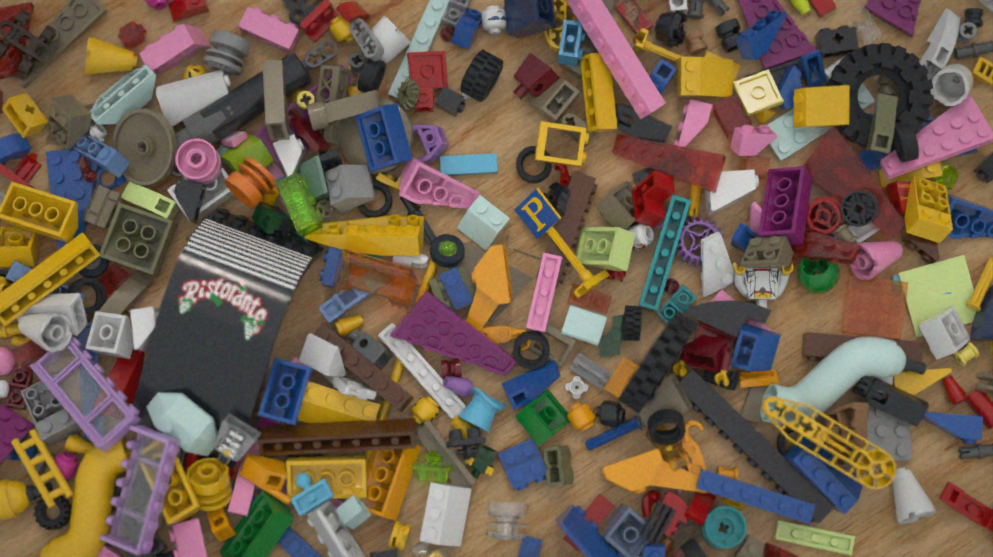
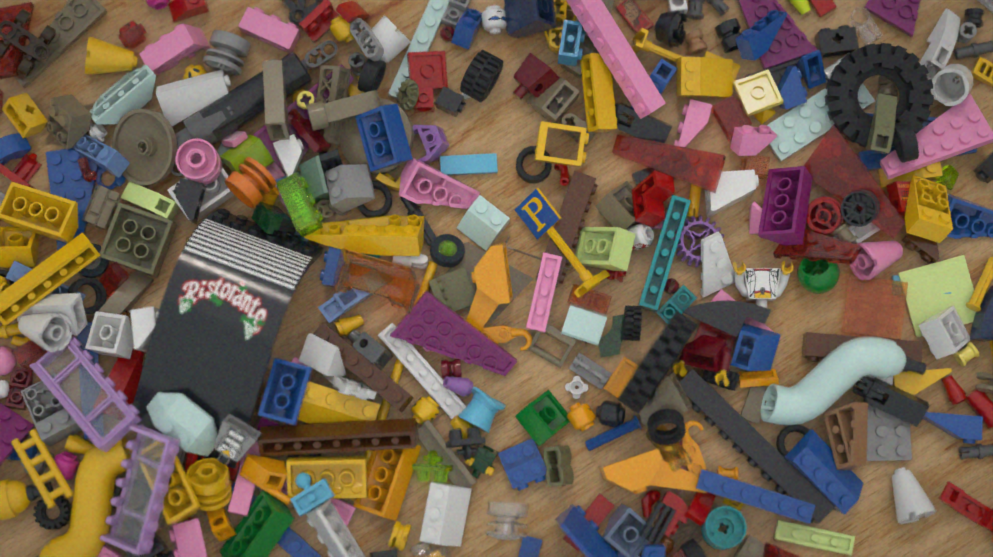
light aqua brick [336,495,371,530] -> none
blue plate [439,267,473,310] -> none
blue slope [502,360,561,410] -> none
black tyre [513,330,550,370] -> none
black plate [543,182,570,217] -> none
blue slope [730,223,760,253] -> none
dark tan slope [740,236,793,268] -> none
yellow beam [761,396,896,489] -> none
yellow slope [793,85,850,129] -> none

